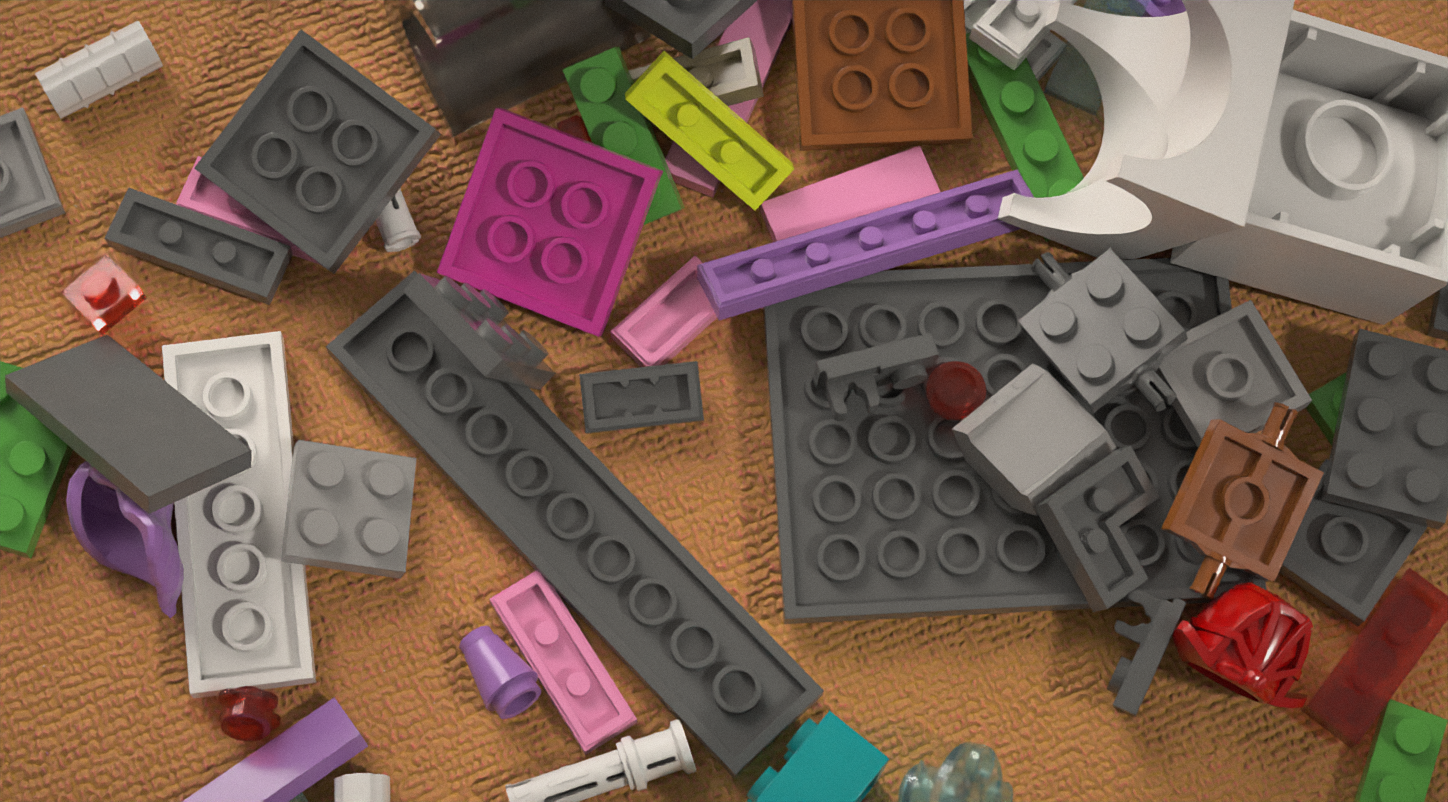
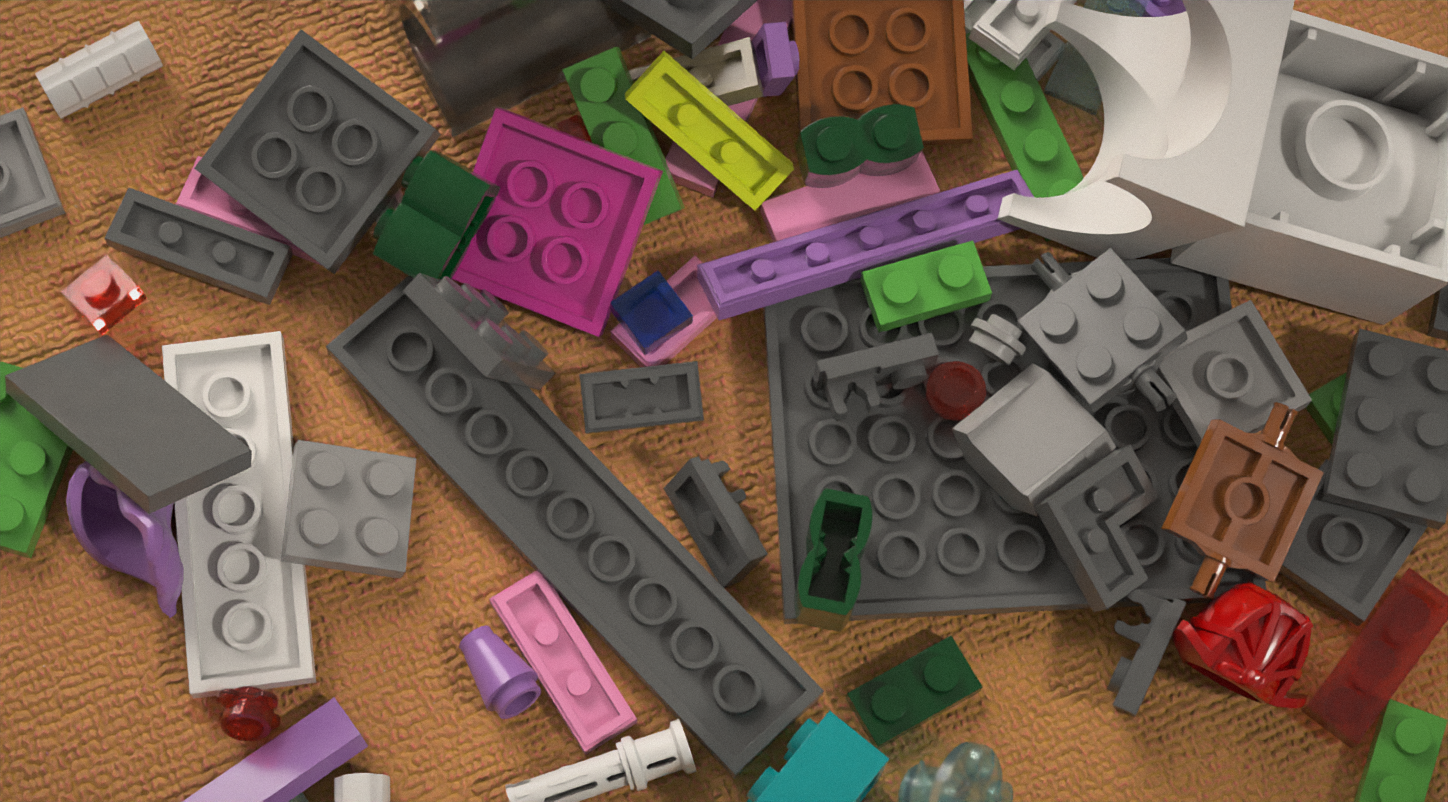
none -> dark green brick [373,150,501,280]
none -> clear blue plate [610,270,693,355]
none -> dark grey plate [663,456,768,588]
none -> medium lavender plate [752,22,799,97]
none -> dark green brick [794,488,872,632]
none -> dark green brick [795,104,924,188]
none -> dark green plate [845,635,983,749]
none -> bright green plate [860,240,992,333]
none -> light grey plate [968,314,1026,366]

